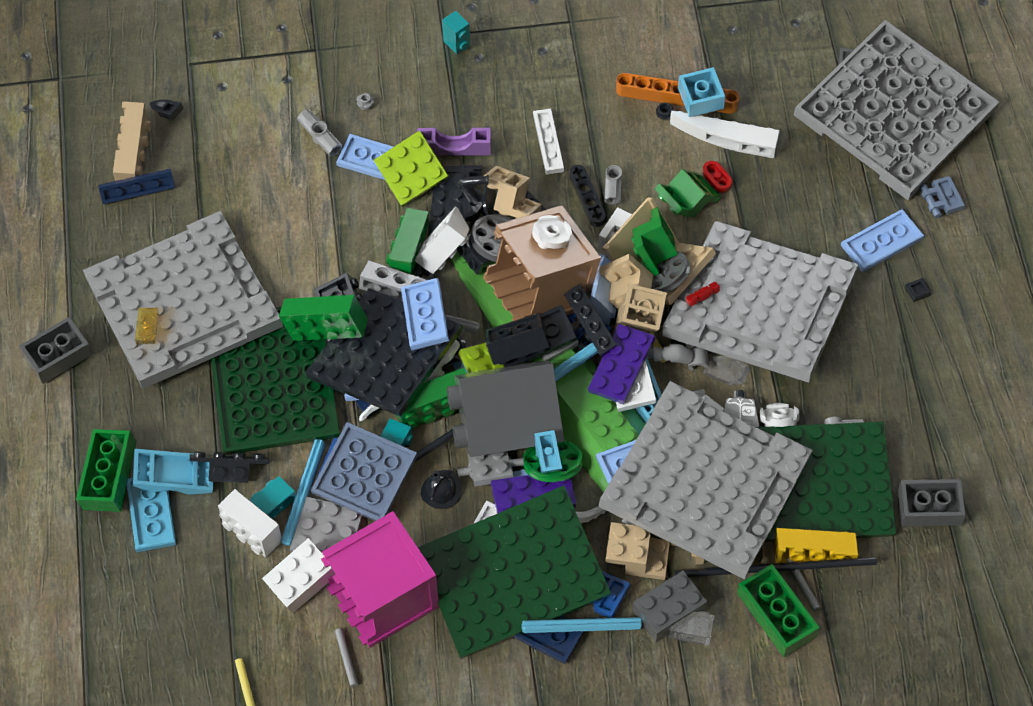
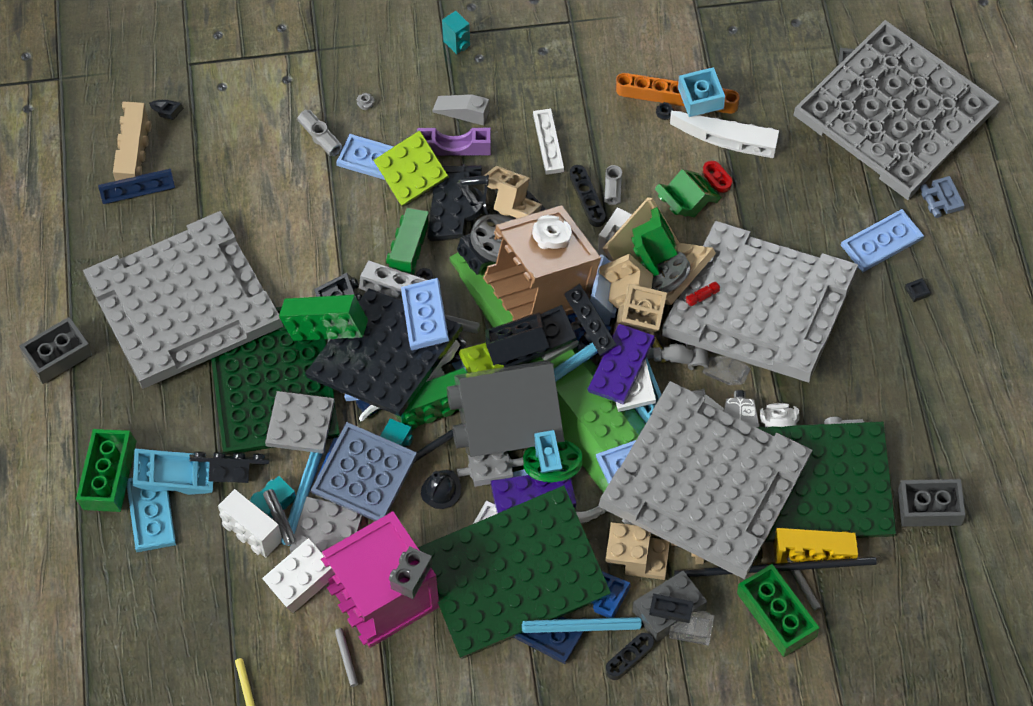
clear yellow plate [135,308,159,344] -> none
white slope [415,207,469,274] -> none
none -> dark grey axle [263,489,296,546]
none -> light grey plate [265,391,335,454]
none -> dark grey brick [389,546,433,599]
none -> light grey slope [432,95,489,126]
none -> black beam [606,633,654,680]
none -> black plate [649,593,694,623]

